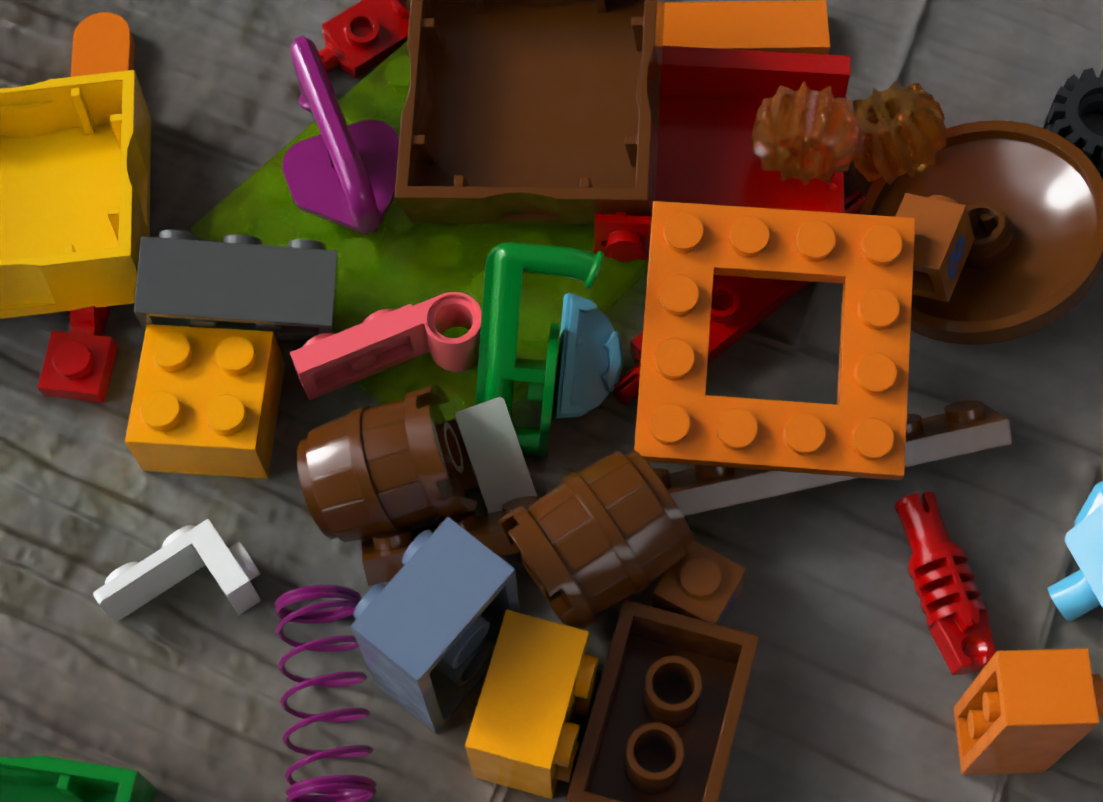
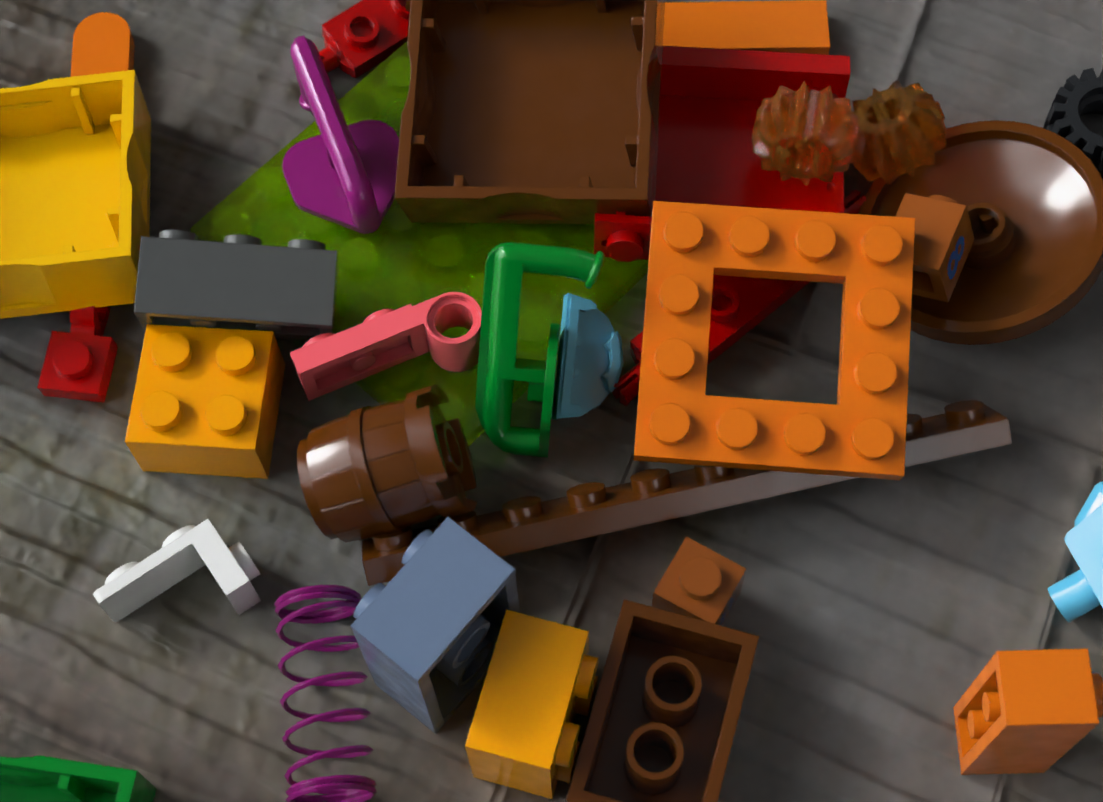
white sticker [455,397,537,513] -> none
reddish brown piece [498,450,694,630] -> none
red hinge [894,491,996,675] -> none

